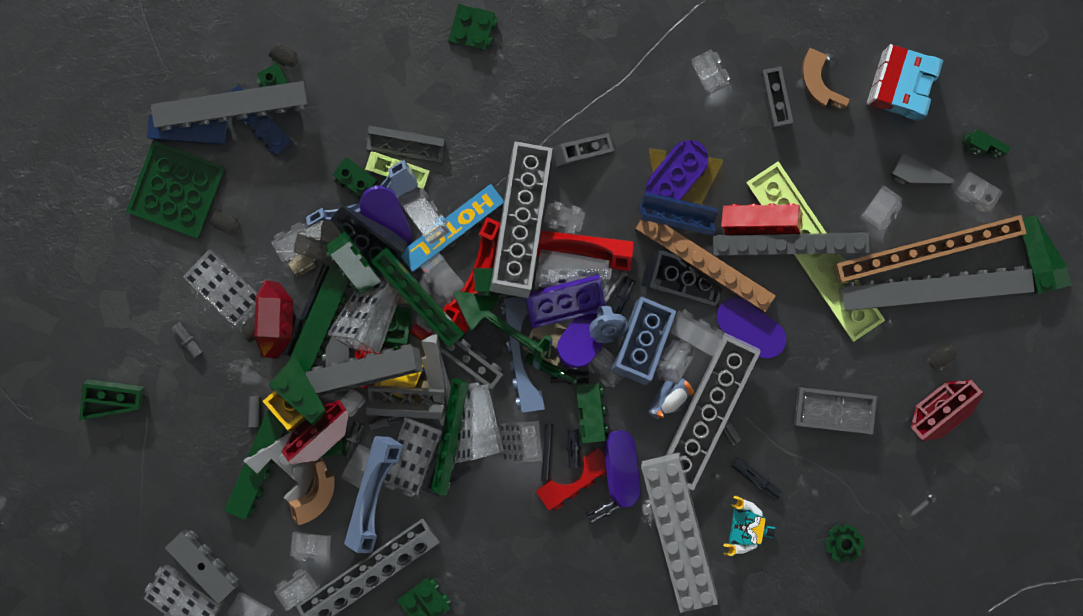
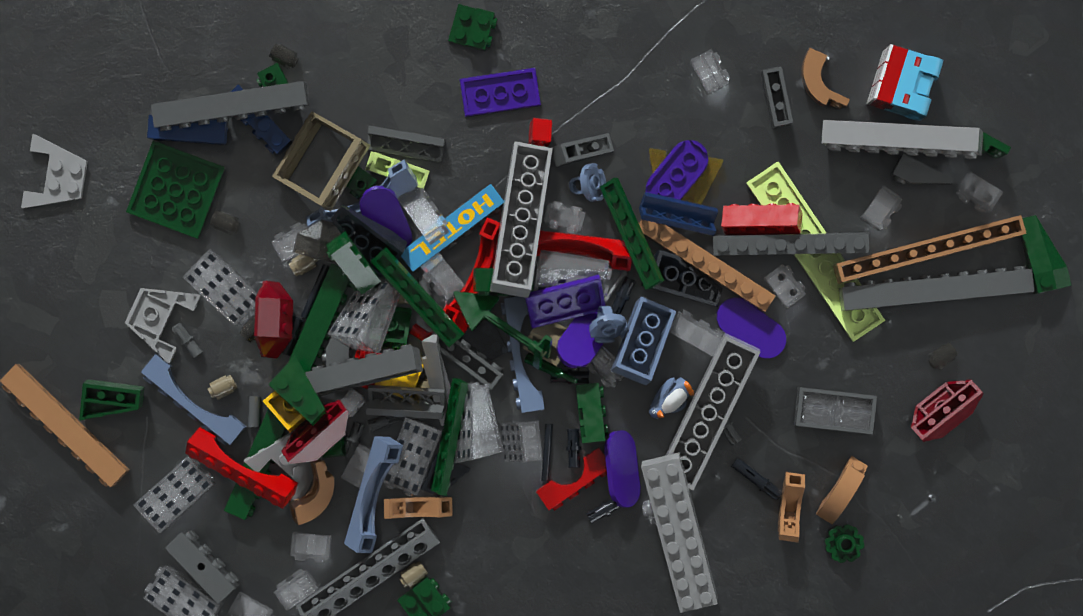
clear brick [655,340,695,383] -> none
torso [723,496,775,556] -> none
none -> medium nougat brick [0,364,130,487]
none -> light grey wing [21,134,88,209]
none -> light grey wing [125,288,201,363]
none -> clear slope [133,456,216,533]
none -> sand blue arch [141,354,247,445]
none -> red arch [185,427,298,509]
none -> dark tan brick [207,375,237,400]
none -> dark tan window [272,111,371,212]
none -> medium nougat arch [384,497,452,519]
none -> dark tan brick [399,561,428,588]
none -> dark purple tile [460,68,541,117]
none -> red brick [528,118,552,147]
none -> sand blue tile [569,163,606,202]
none -> dark green plate [600,178,664,290]
none -> clear brick [763,264,806,309]
none -> medium nougat arch [778,472,805,542]
none -> medium nougat arch [816,456,868,524]
none -> light grey brick [821,120,983,159]

